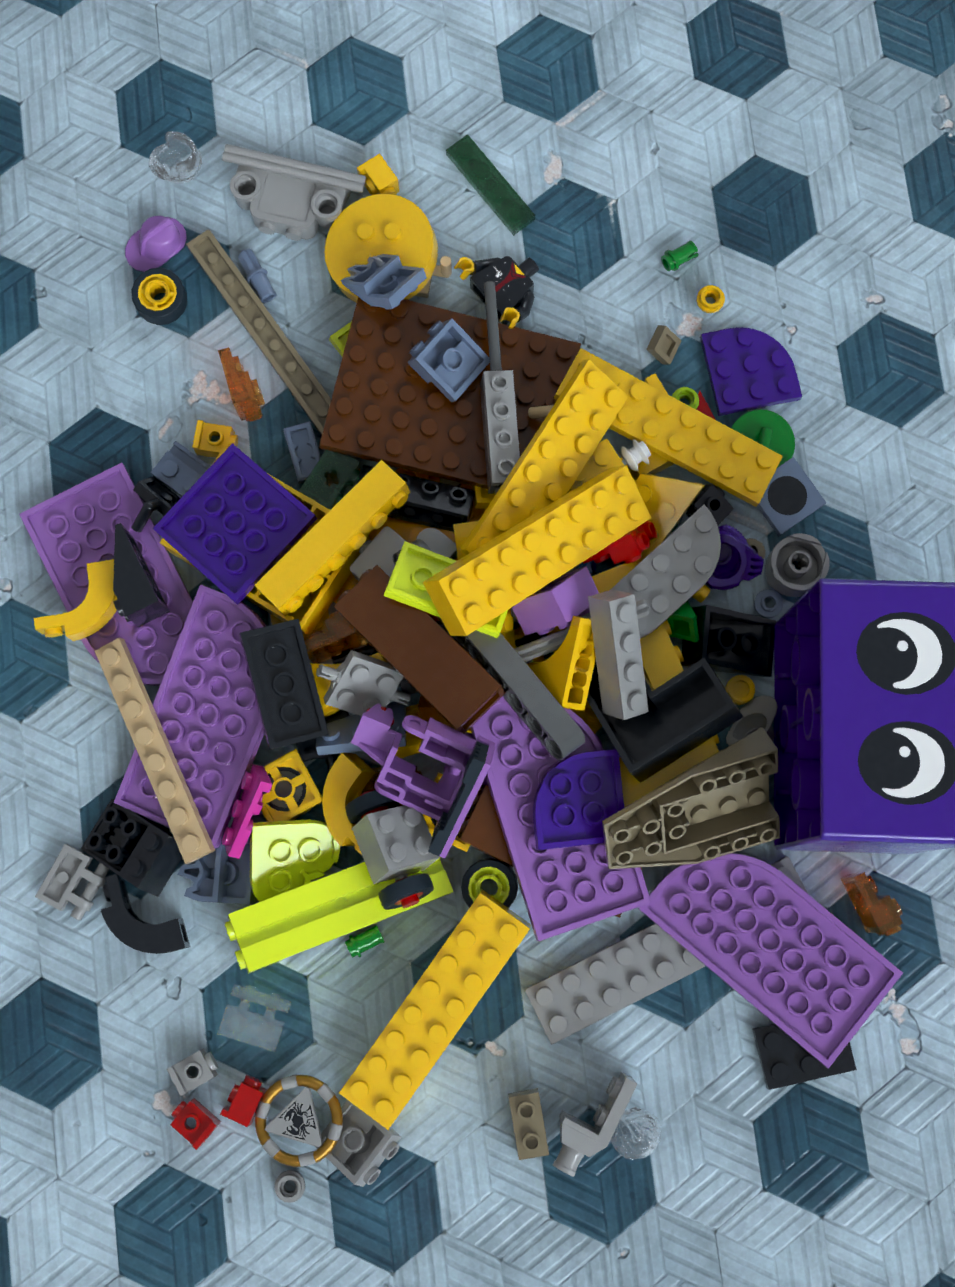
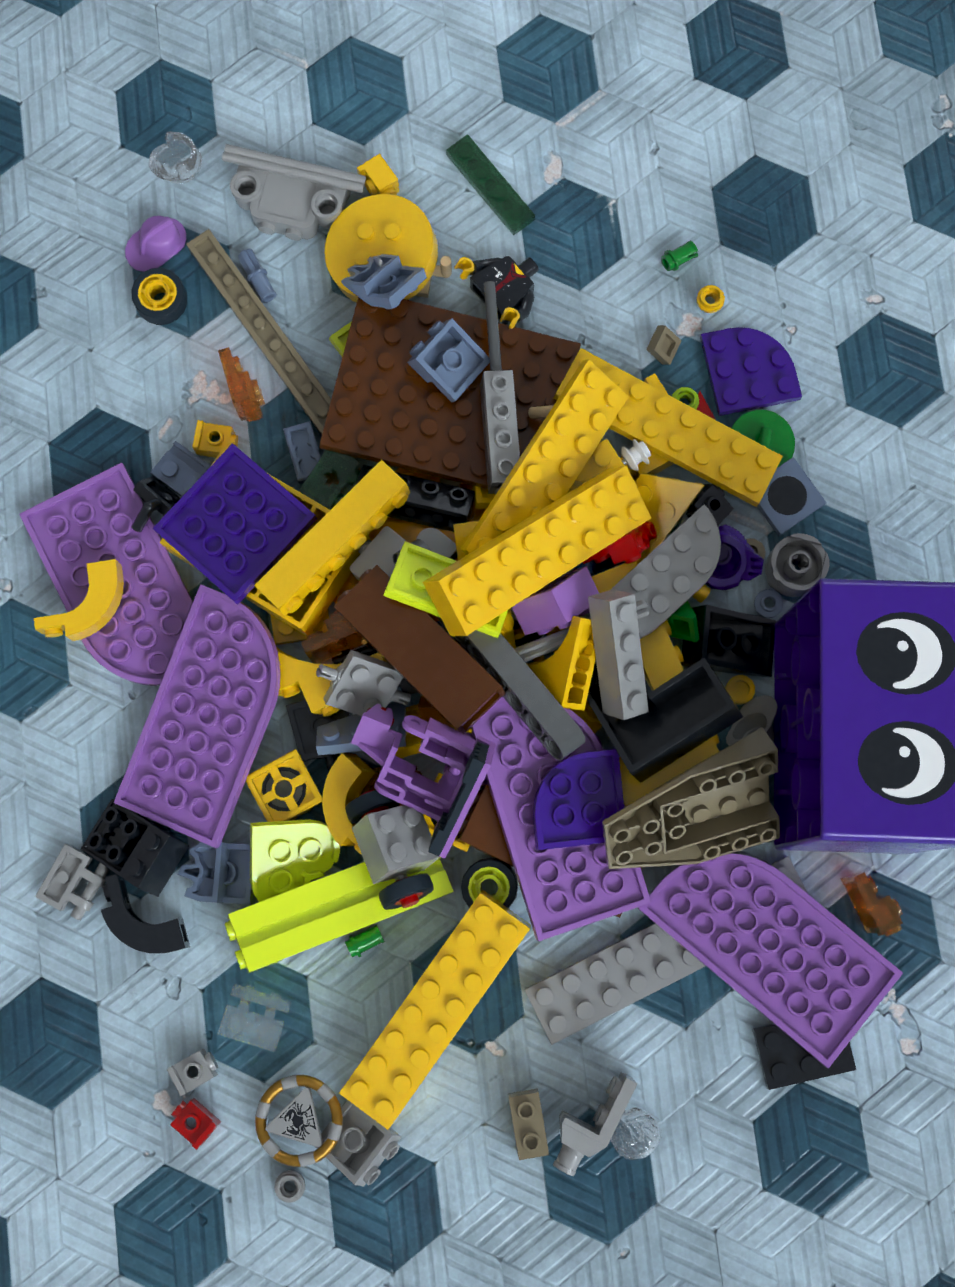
tan plate [95,638,215,864] -> none
black slope [113,523,170,627] -> none
red brick [220,1075,267,1127] -> none
dark pink wing [222,764,273,859] -> none
black plate [239,619,329,750] -> none

